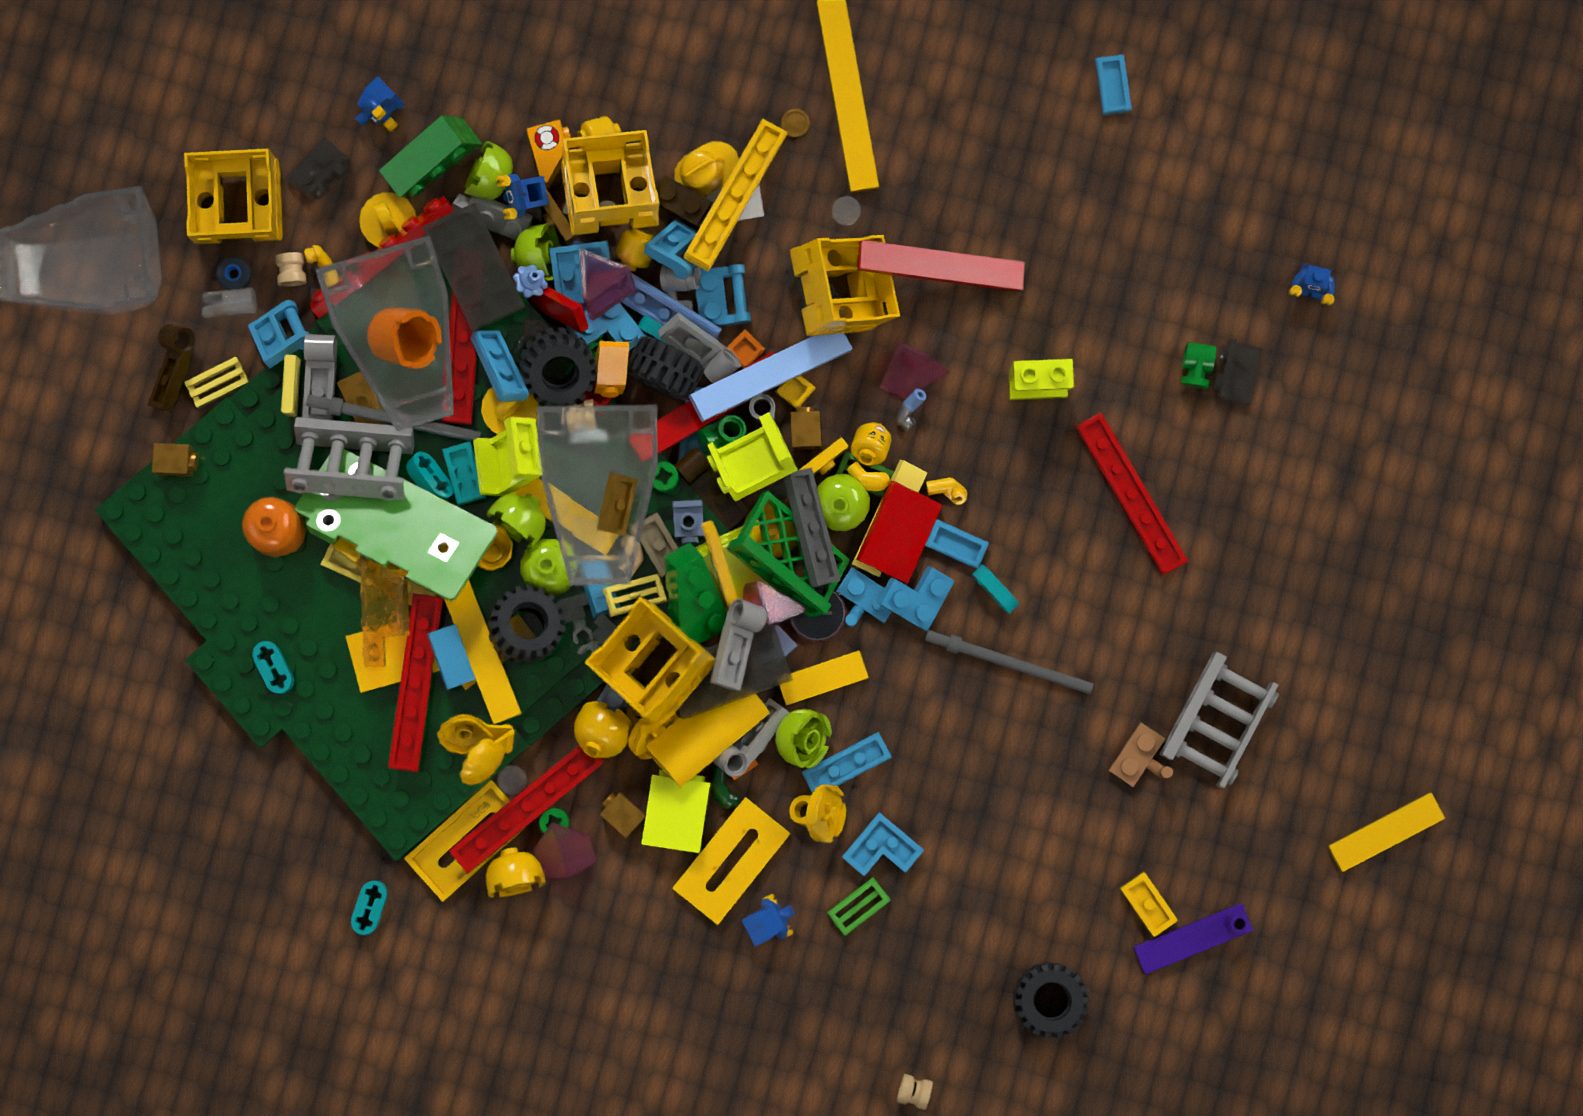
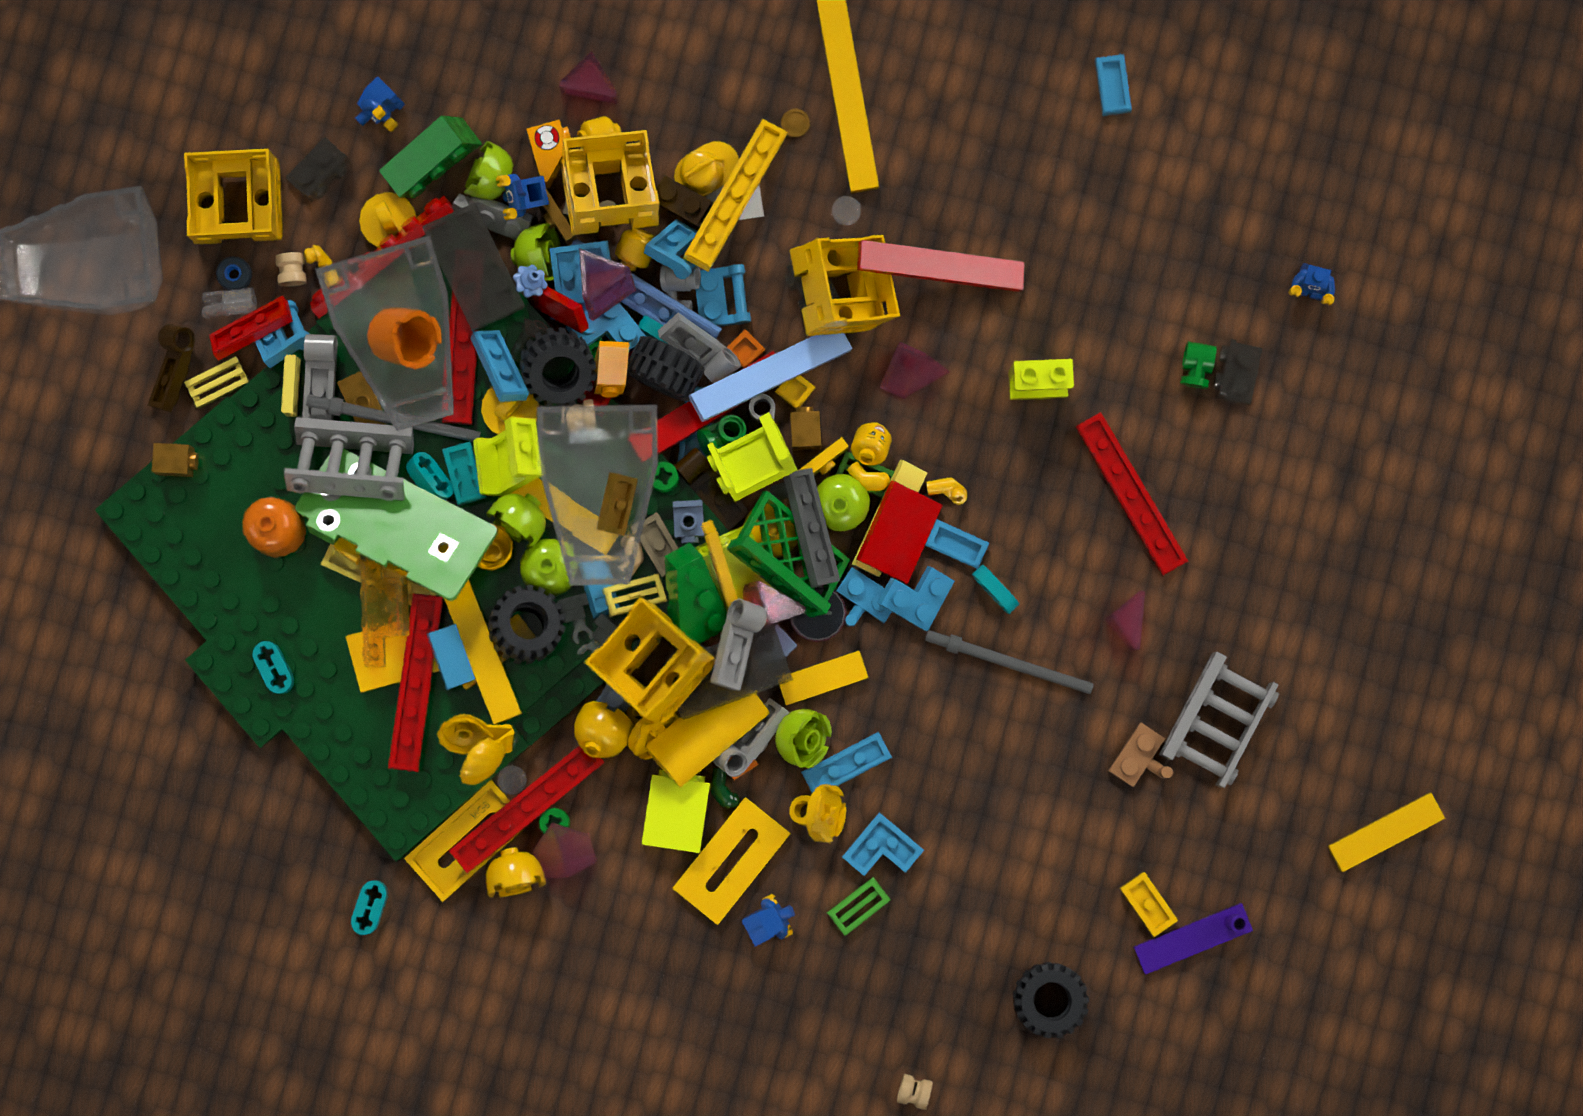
pearl gold brick [600,793,646,838] -> none
arm [895,389,926,431] -> none
none -> red tile [209,296,293,360]
none -> clear pink slope [559,51,618,104]
none -> clear pink slope [1105,591,1145,651]

